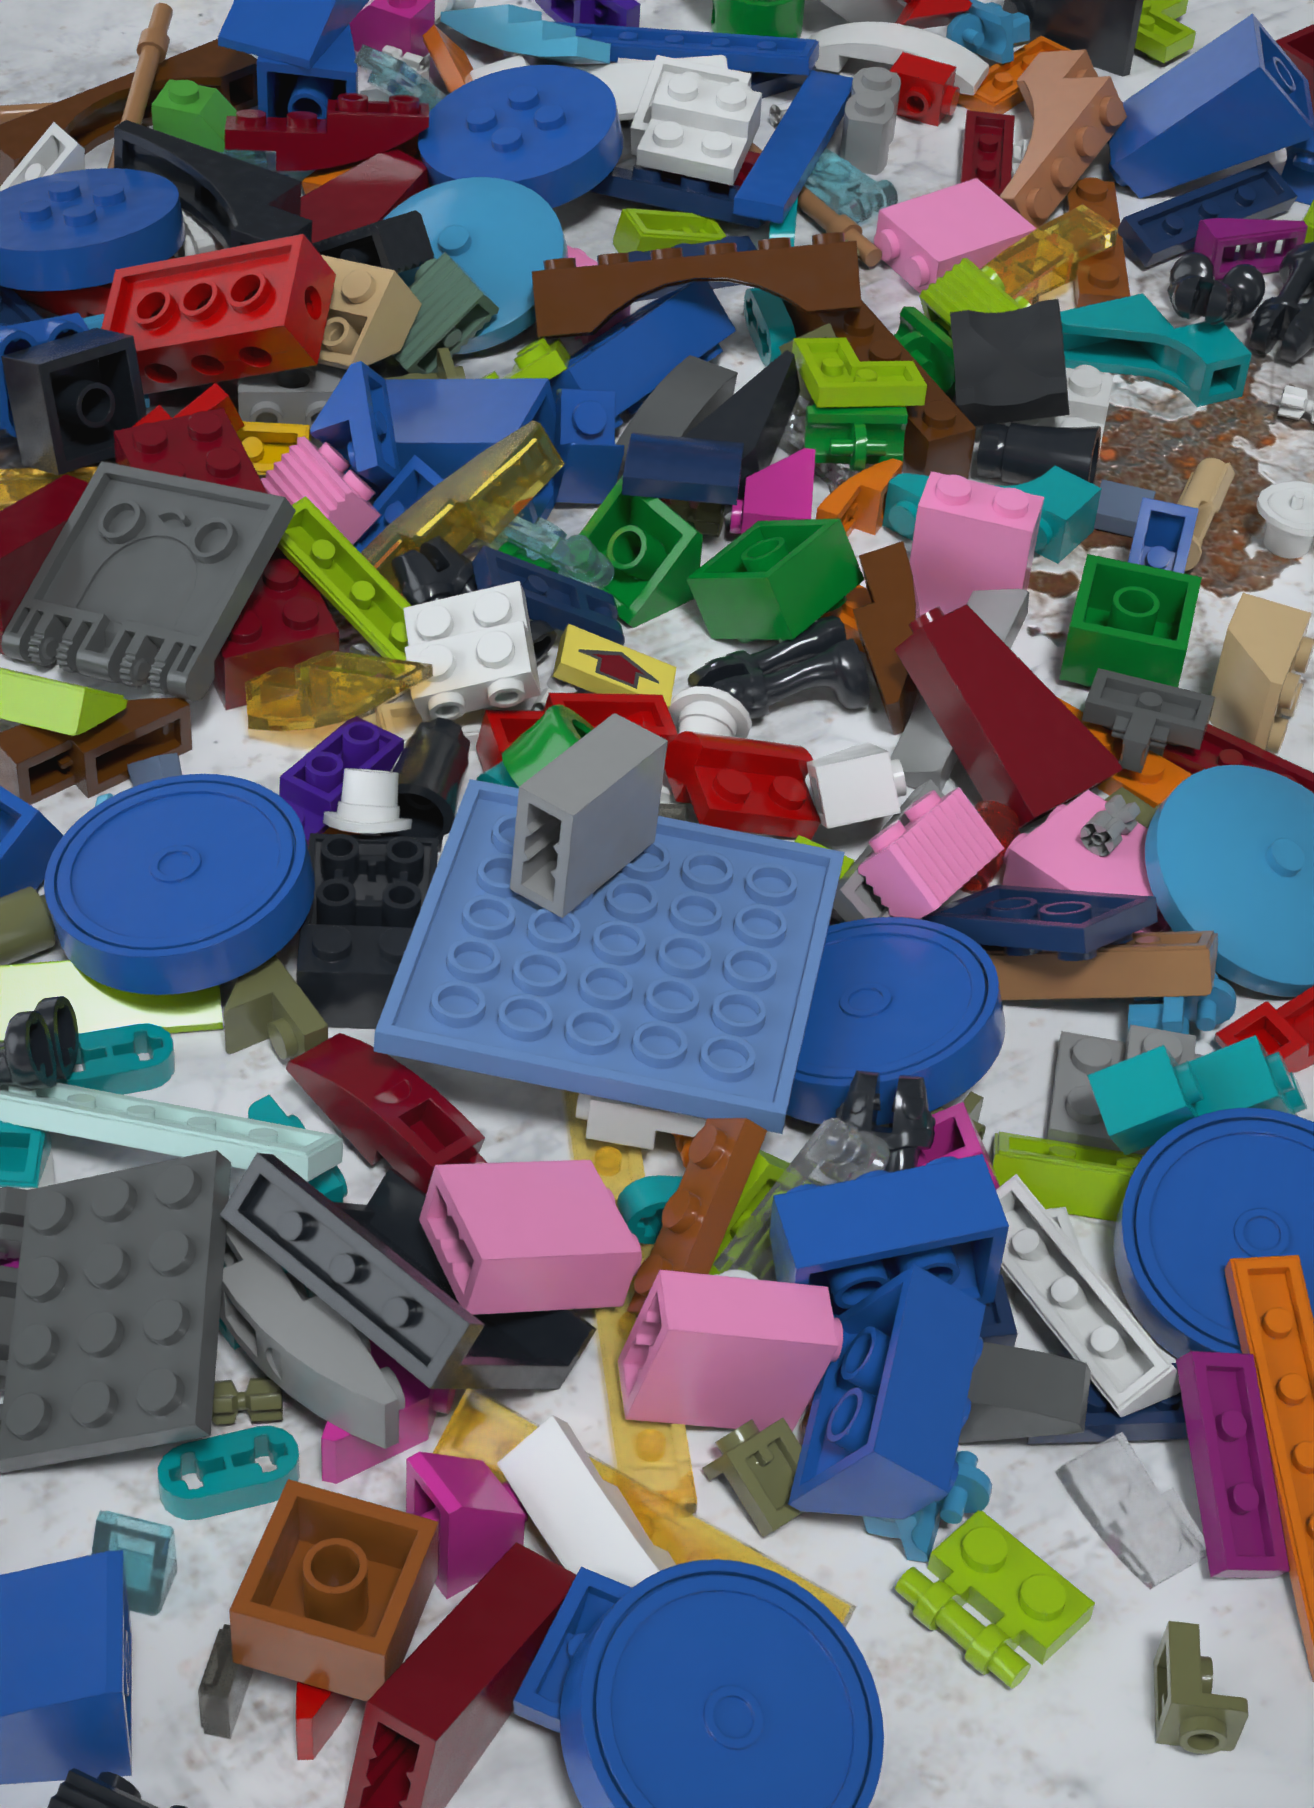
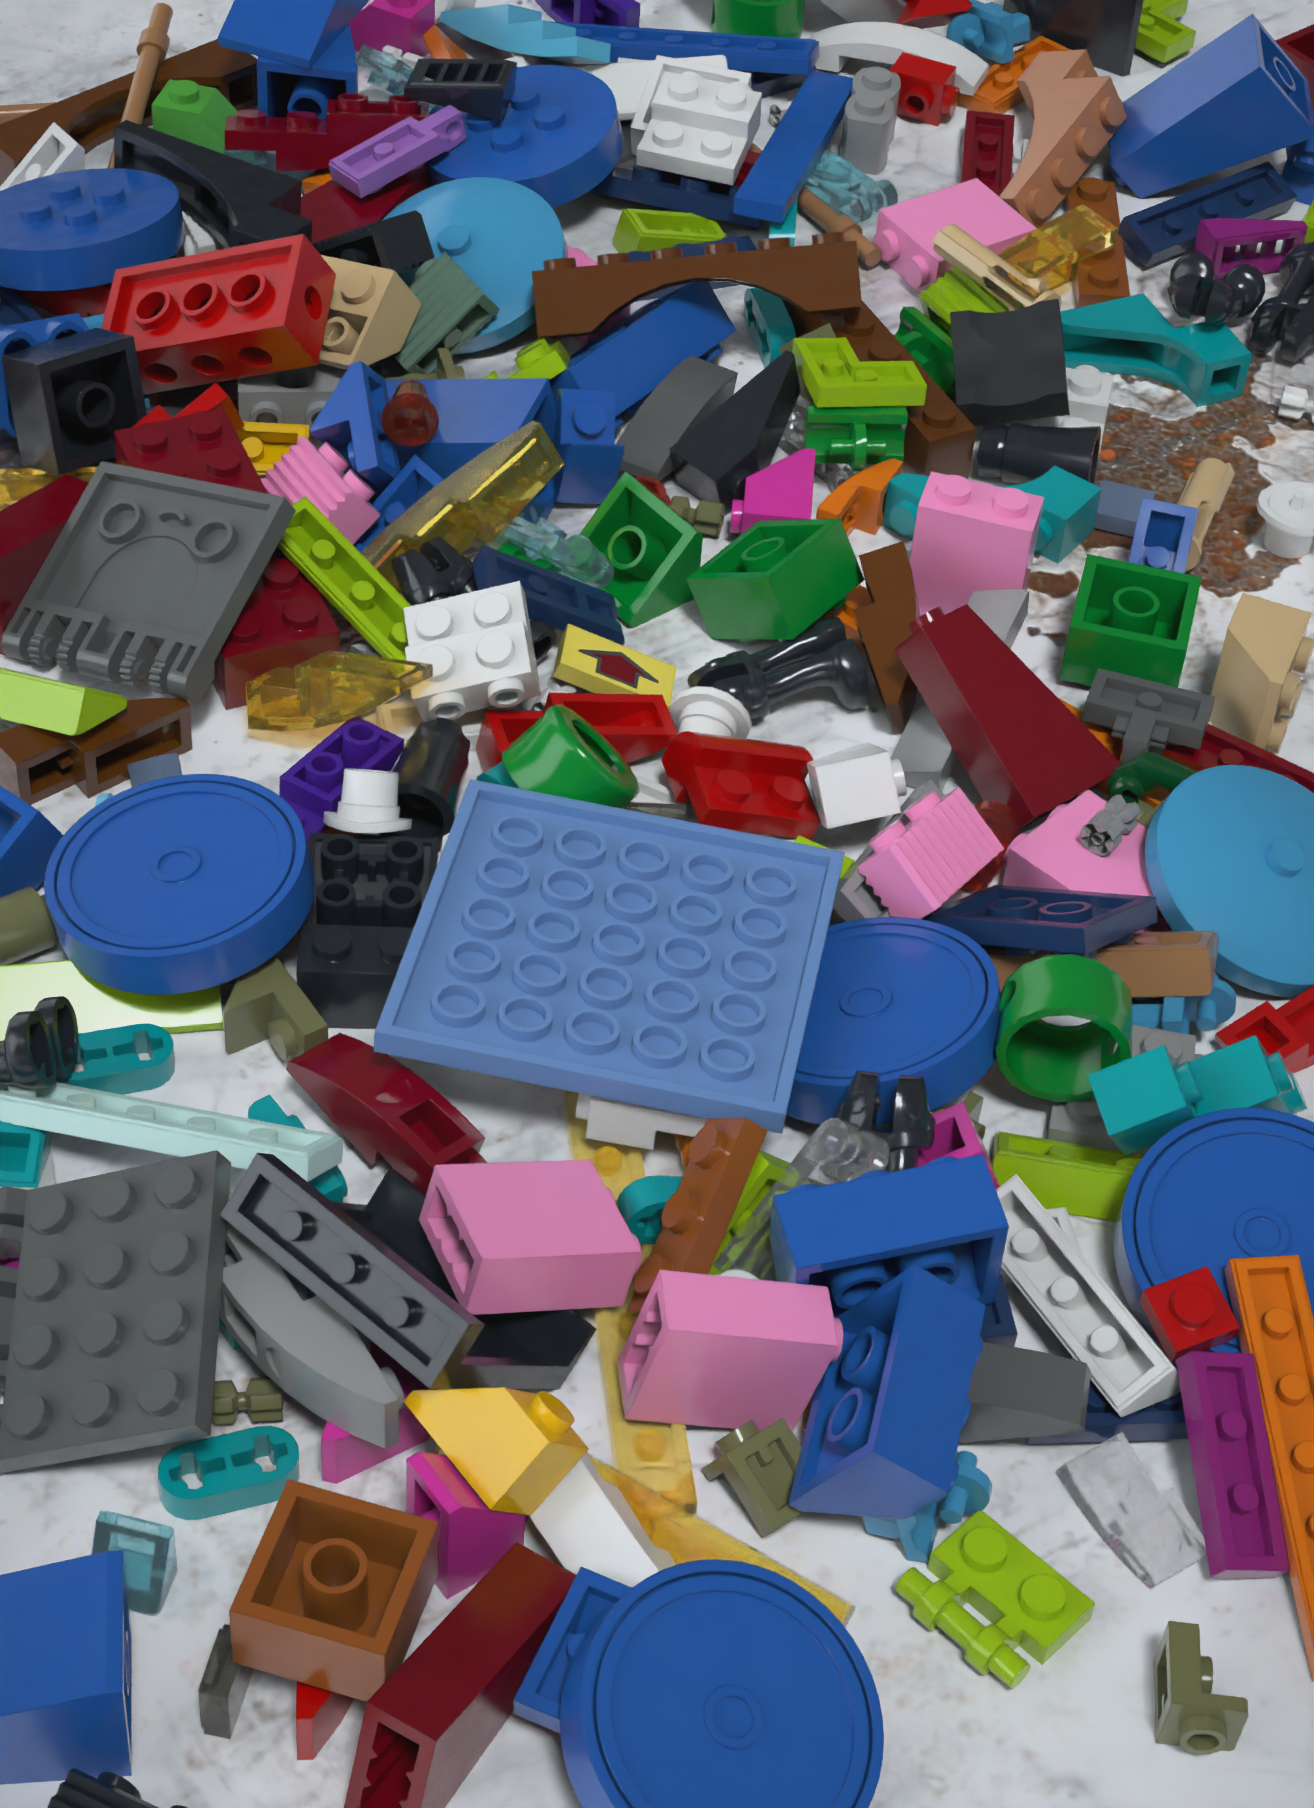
light grey brick [510,713,668,918] -> none
dark blue slope [622,433,744,505] -> none
none -> medium lavender hinge [328,105,467,198]
none -> clear red cone [381,380,439,447]
none -> black slope [403,59,517,121]
none -> yellow slope [403,1387,589,1515]
none -> tan piece [932,224,1062,311]
none -> green piece [995,954,1133,1102]
none -> dark green arm [1107,751,1199,804]
none -> red plate [1139,1266,1240,1363]

